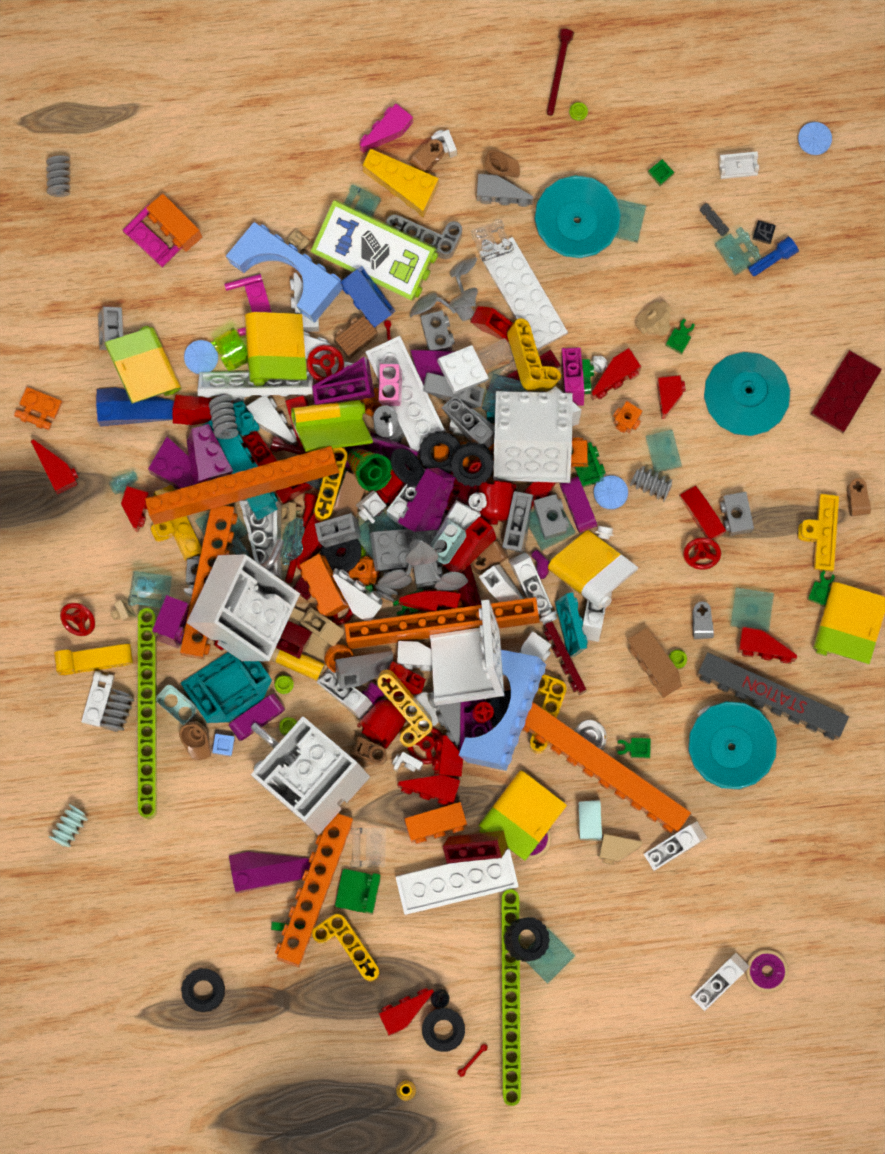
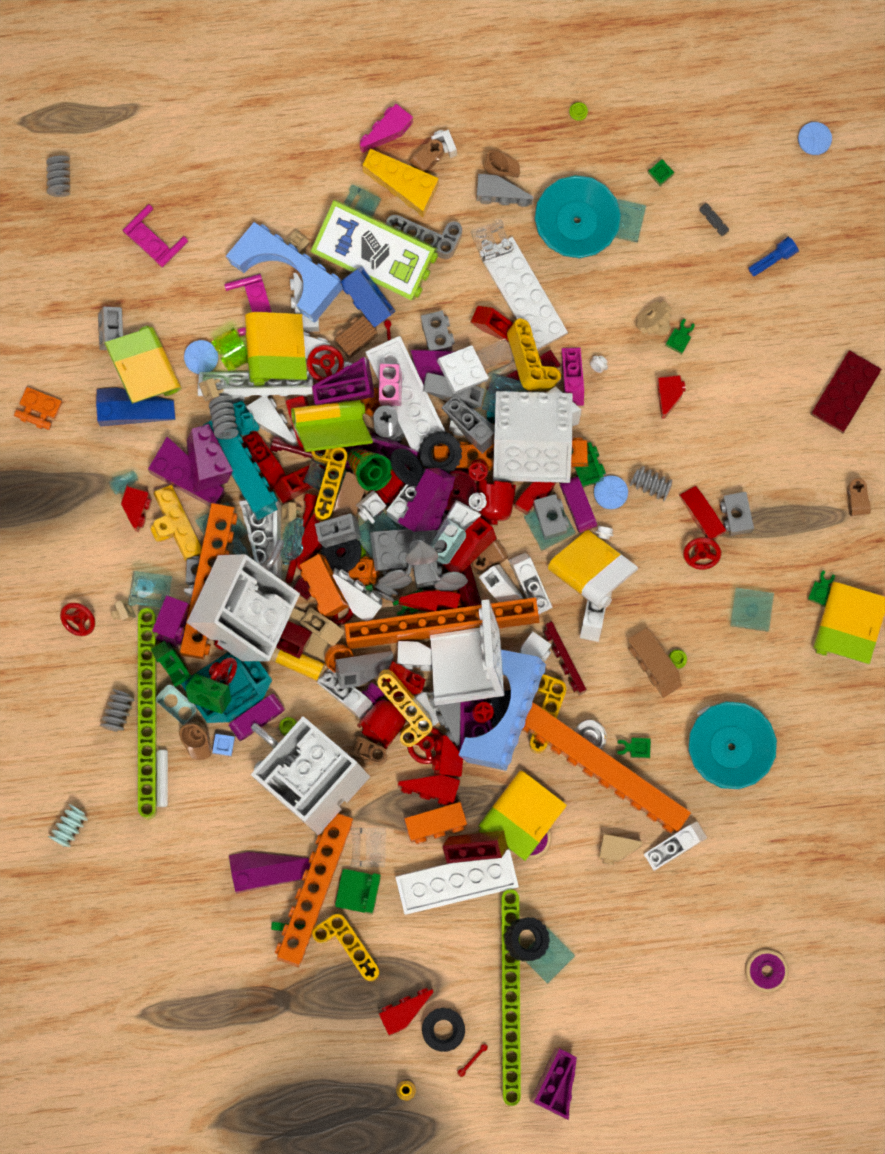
red slope [31,439,79,495] -> none
yellow beam [54,644,133,675] -> none
white plate [81,671,115,728] -> none
orange brick [145,446,340,525] -> none
orange brick [146,193,203,252] -> none
red slope [173,395,233,425] -> none
black tyre [181,968,225,1012] -> none
lime plate [274,675,294,694] -> none
white bracket [392,752,423,772] -> none
light grey plant [410,257,478,321] -> none
black plate [431,988,450,1008] -> none
black tyre [451,442,494,487] -> none
light grey slope [502,491,533,553] -> none
magenta arm [531,550,549,579] -> none
white plate [539,609,557,625] -> none
dark red piece [547,29,574,116] -> none
teal plate [555,592,588,657] -> none
light aqua piece [579,800,602,841] -> none
green plate [582,359,594,394] -> none
red slope [591,348,642,400] -> none
orange brick [613,401,643,434] -> none
clear light blue plate [645,430,682,473] -> none
white slope [691,953,750,1011] -> none
light grey piece [692,602,714,640] -> none
dark grey brick [697,652,849,741] -> none
teal dish [704,352,791,436] -> none
clear light blue plate [715,227,762,276] -> none
white hinge [718,151,759,179] -> none
red slope [738,627,797,664] -> none
black tile [752,220,776,244] -> none
yellow plate [798,494,839,572] -> none
none -> green window [151,641,191,687]
none -> white axle [157,750,168,807]
none -> green brick [185,673,232,714]
none -> tan tile [198,378,224,401]
none -> red piece [209,658,237,685]
none -> magenta wedge [530,1048,577,1120]

